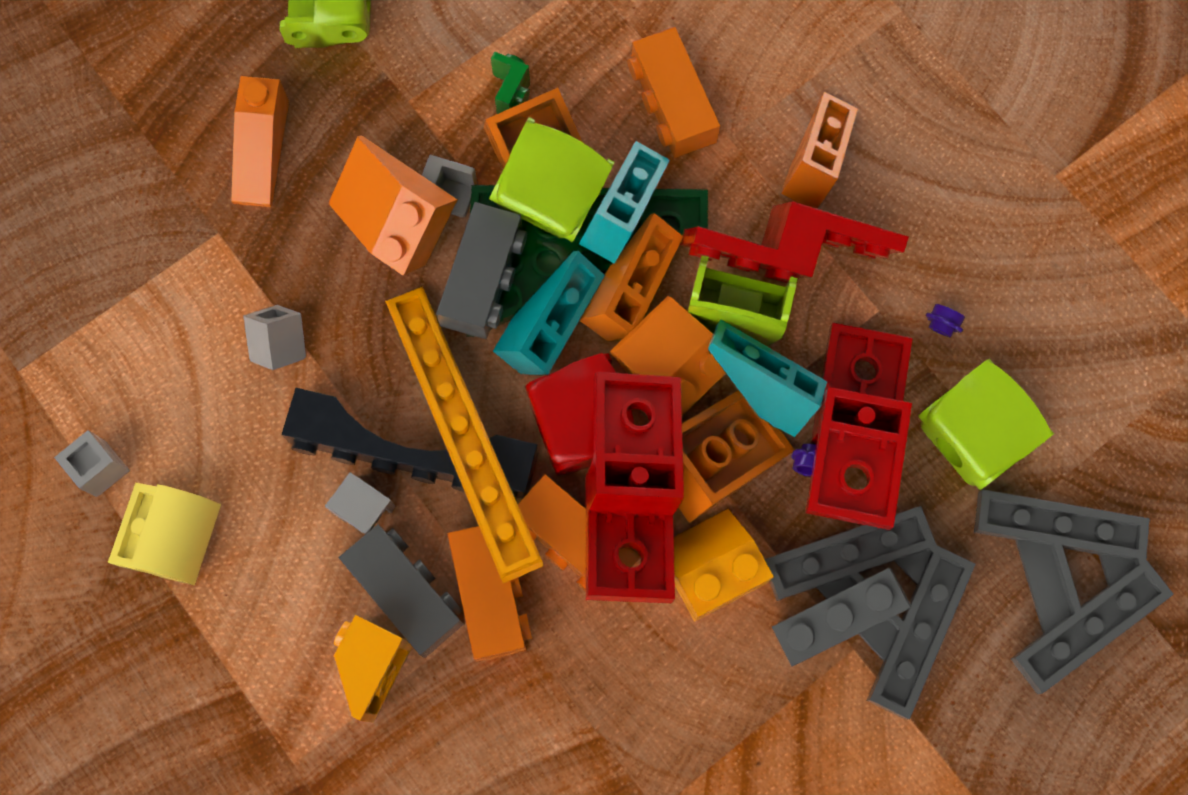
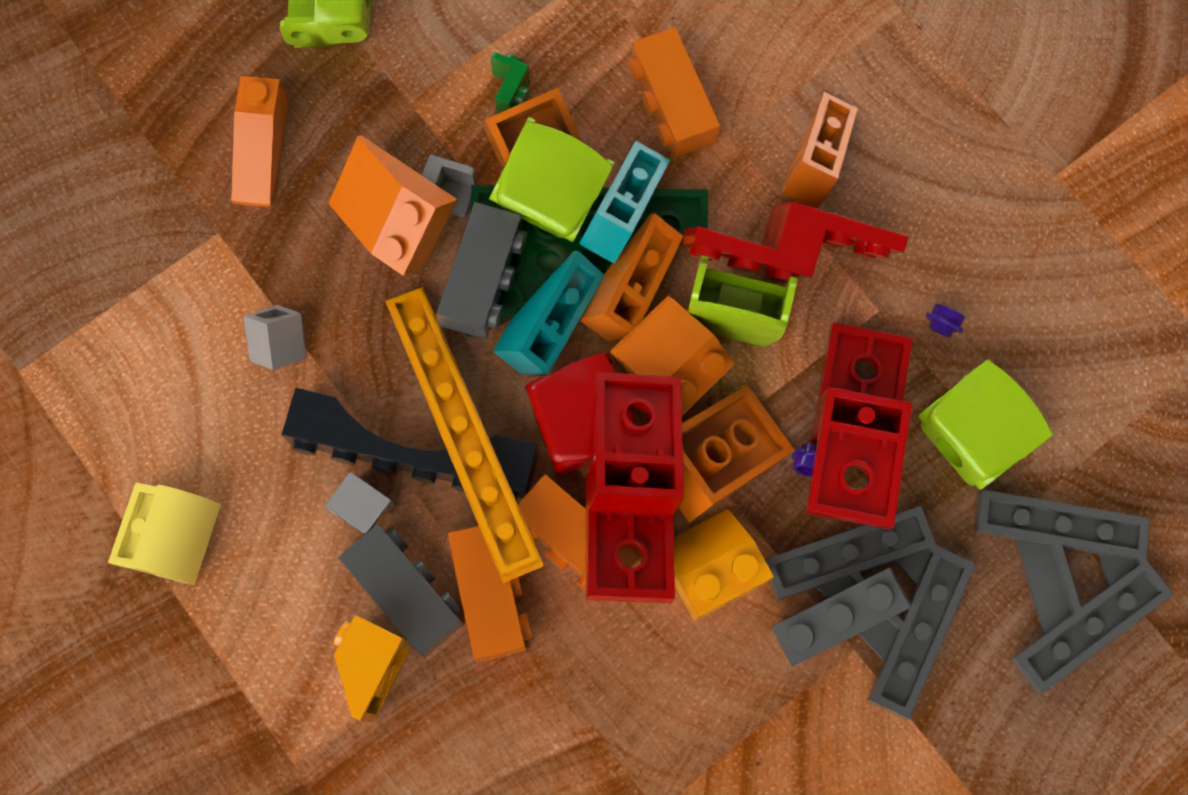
light grey panel [54,430,130,497] -> none
teal slope [708,320,827,437] -> none

